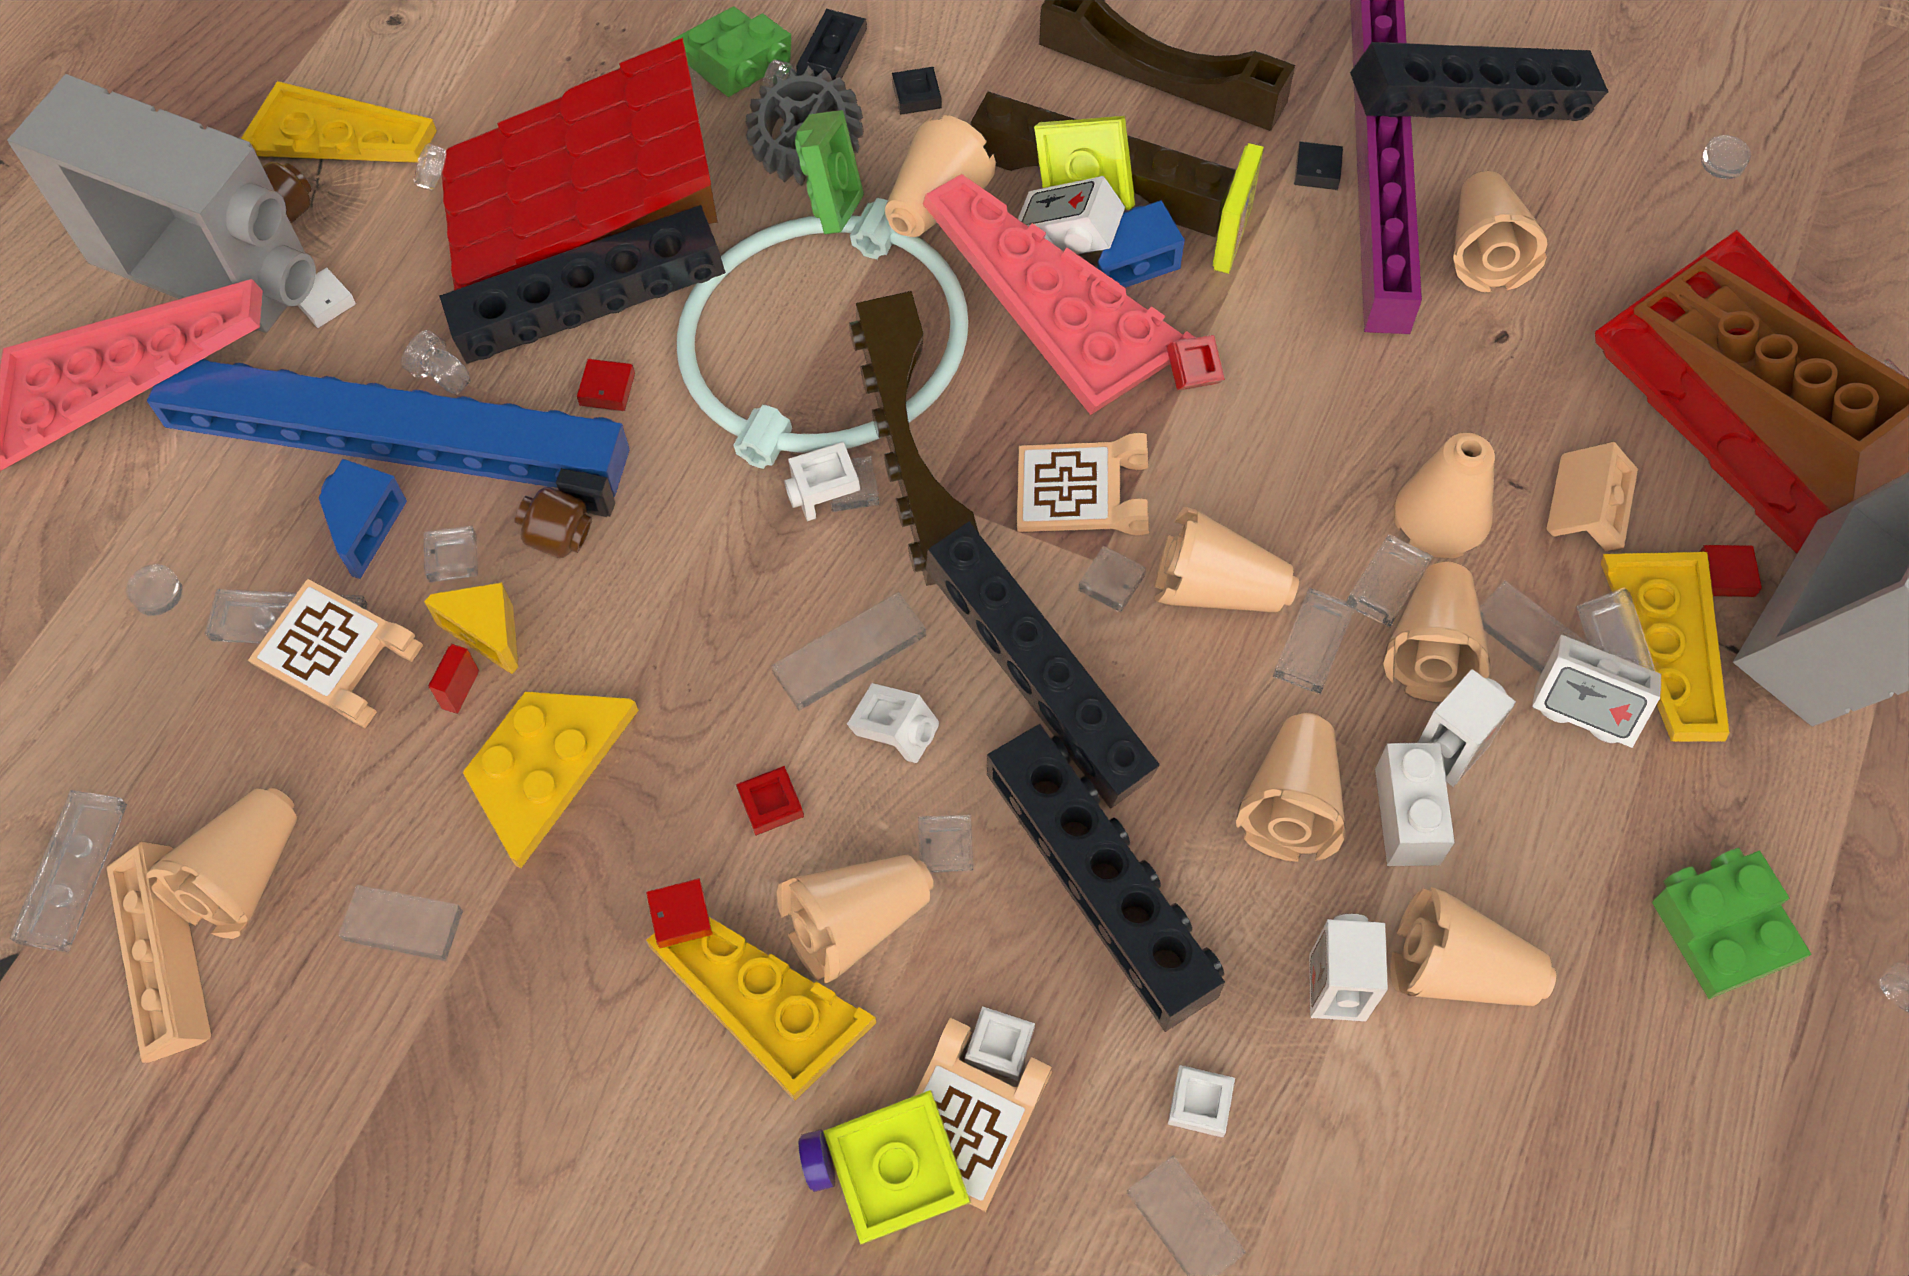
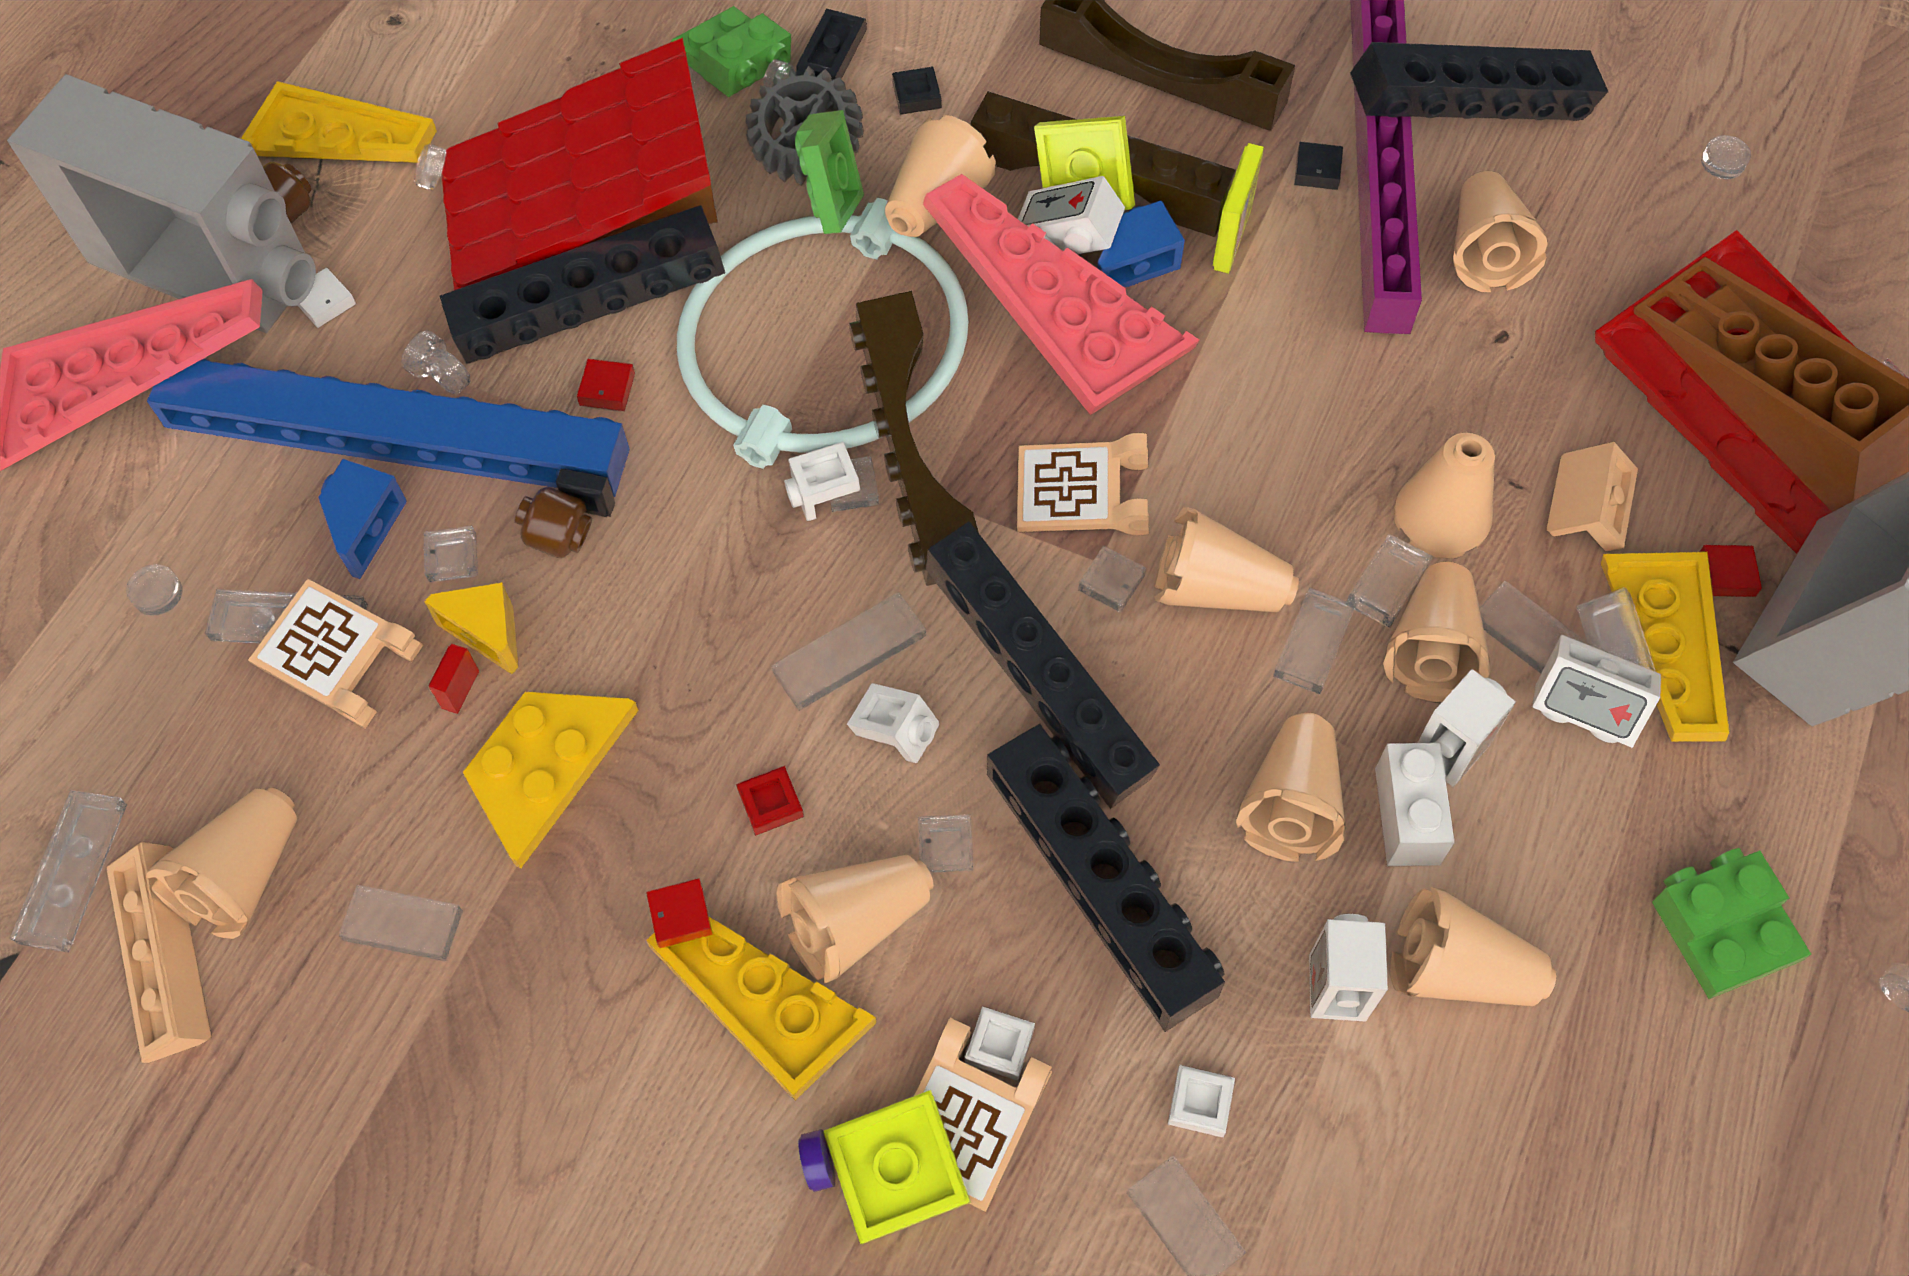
tile [1166,335,1225,391] -> none

